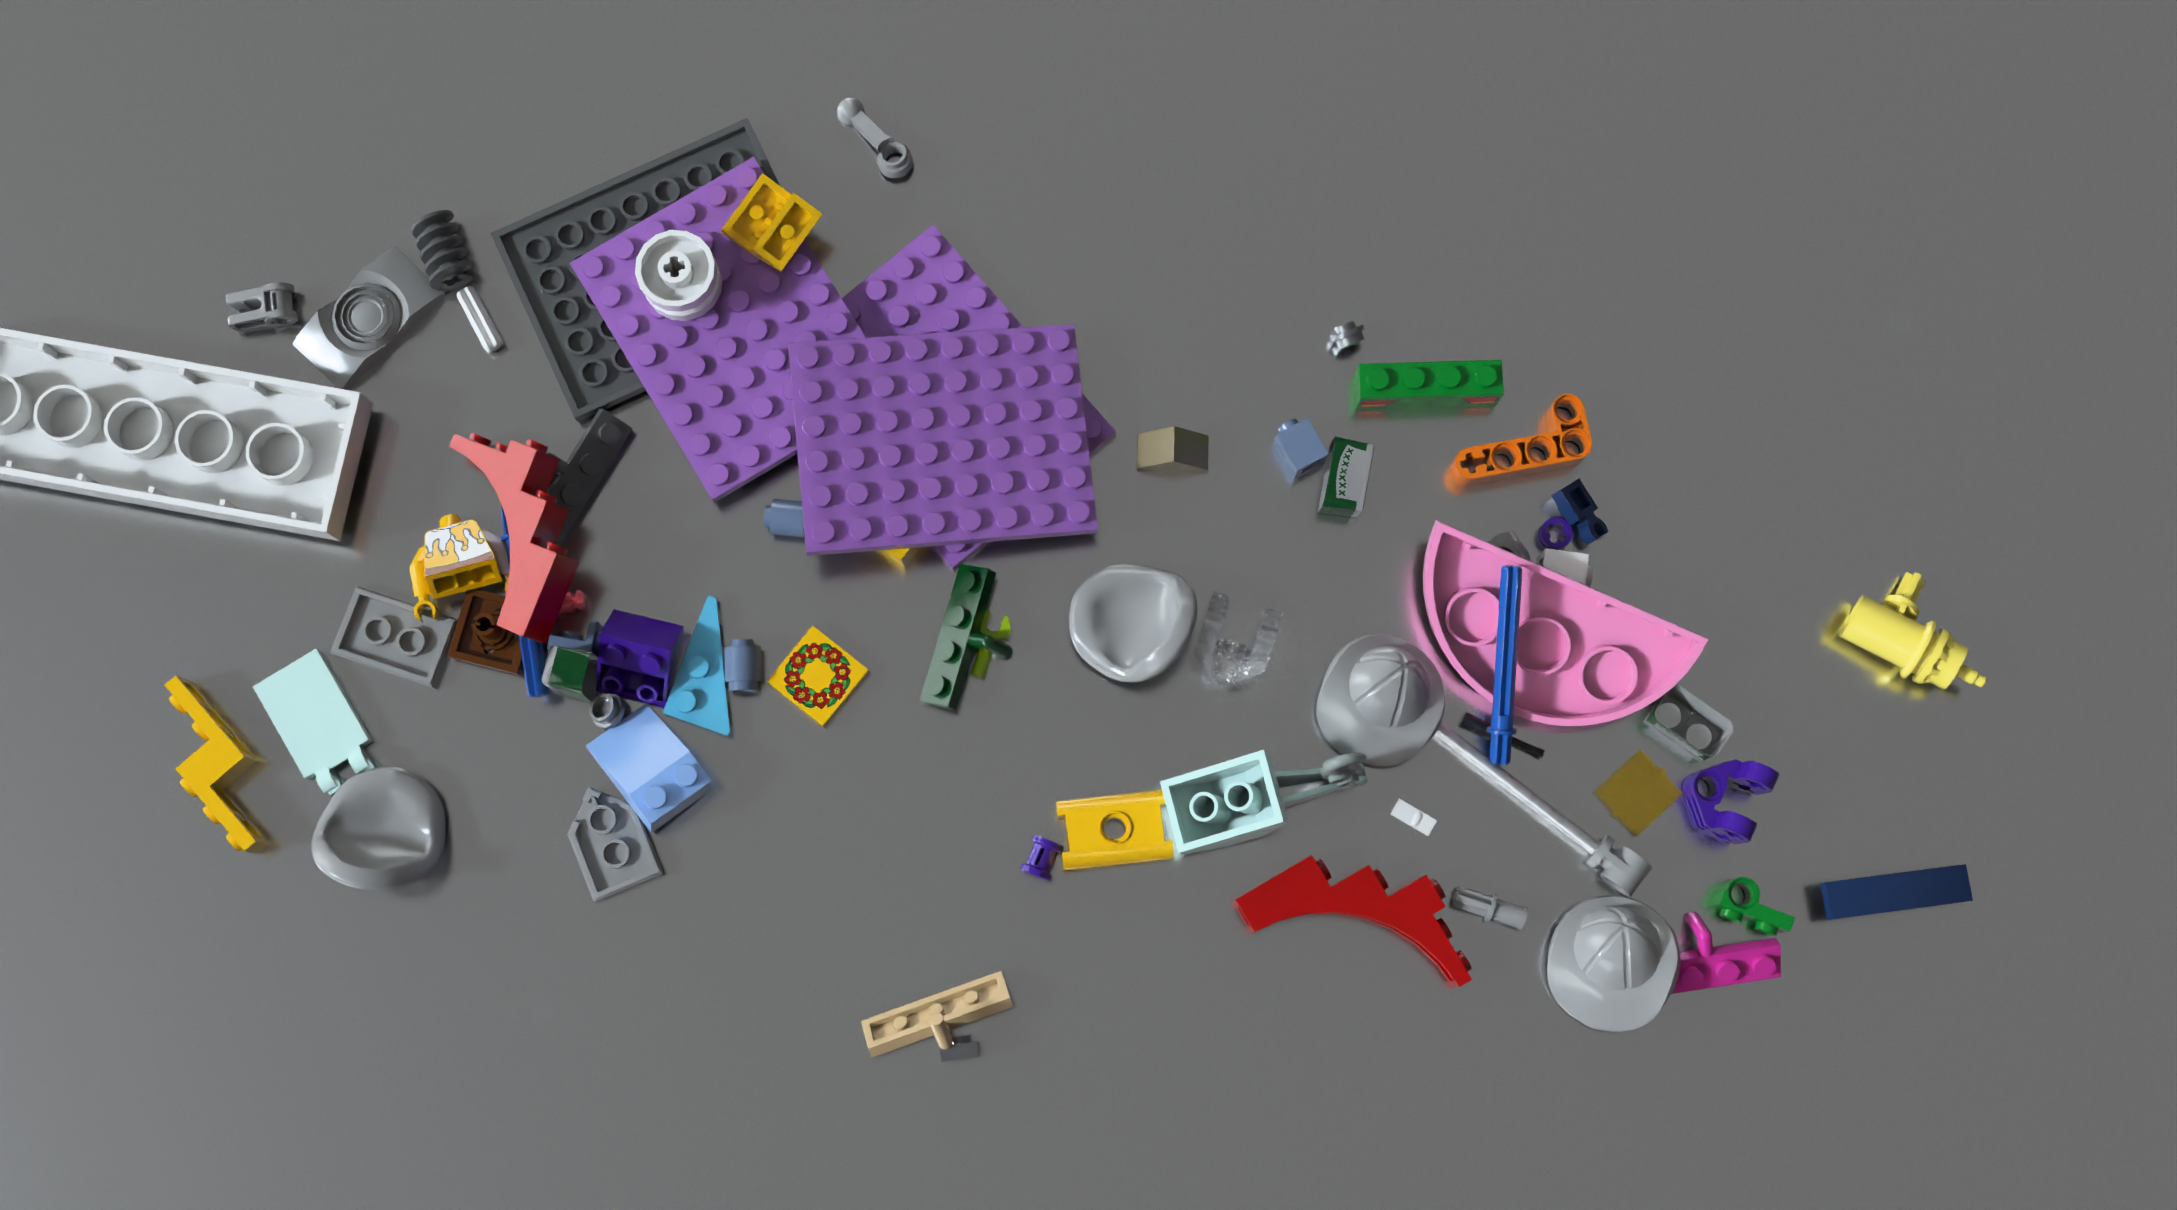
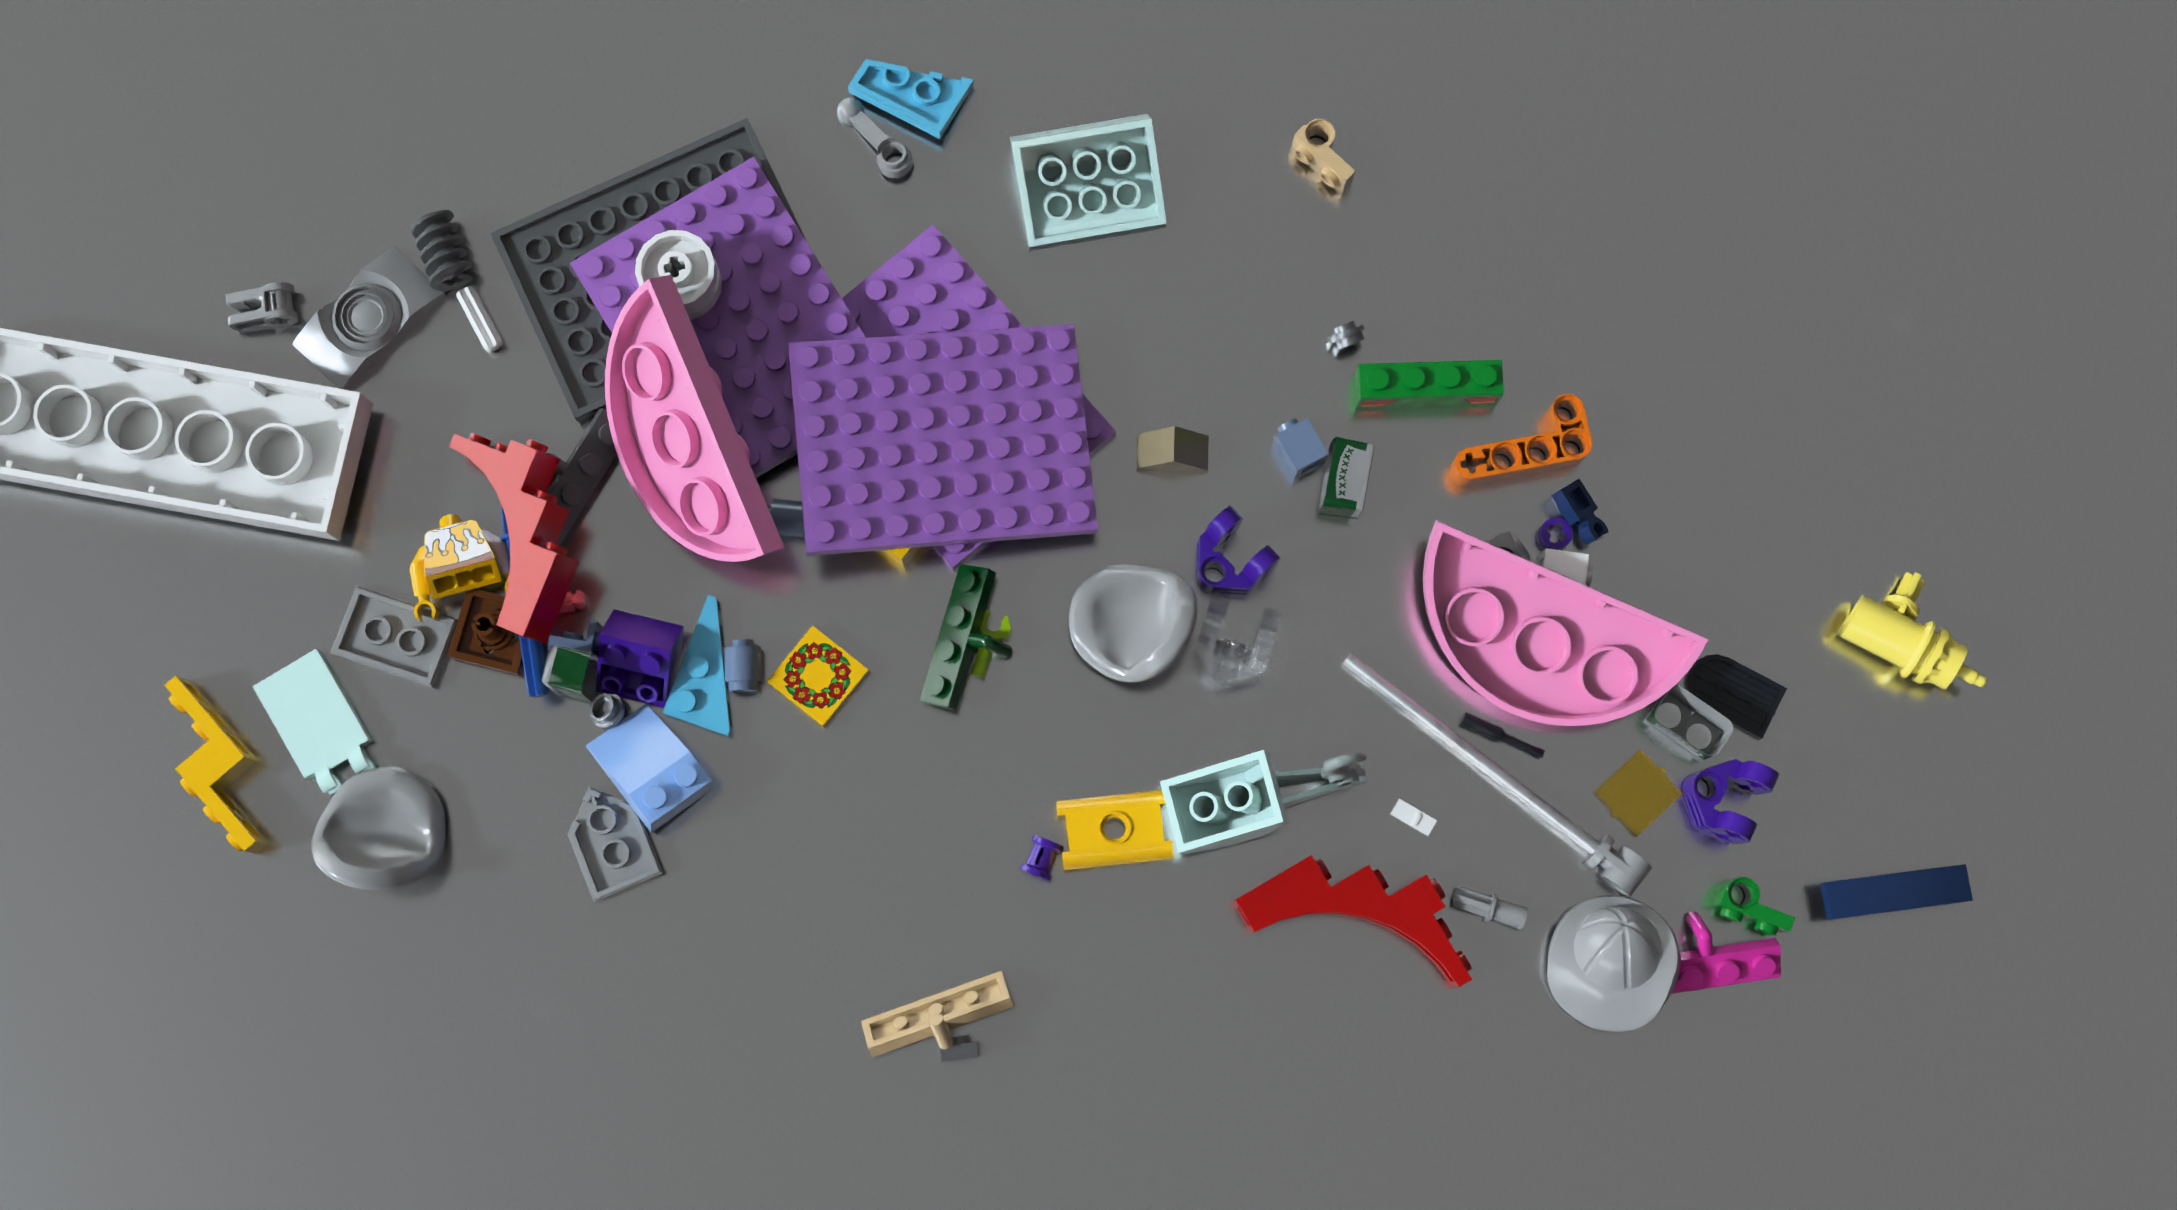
yellow slope [720,173,822,272] -> none
light grey piece [1316,634,1446,767] -> none
blue axle [1487,565,1522,765] -> none
none -> bright pink plate [605,275,785,562]
none -> medium azure wing [848,59,974,139]
none -> light aqua slope [1010,114,1167,247]
none -> dark purple piece [1196,505,1281,596]
none -> tan plate [1292,119,1356,192]
none -> black window [1685,654,1787,739]

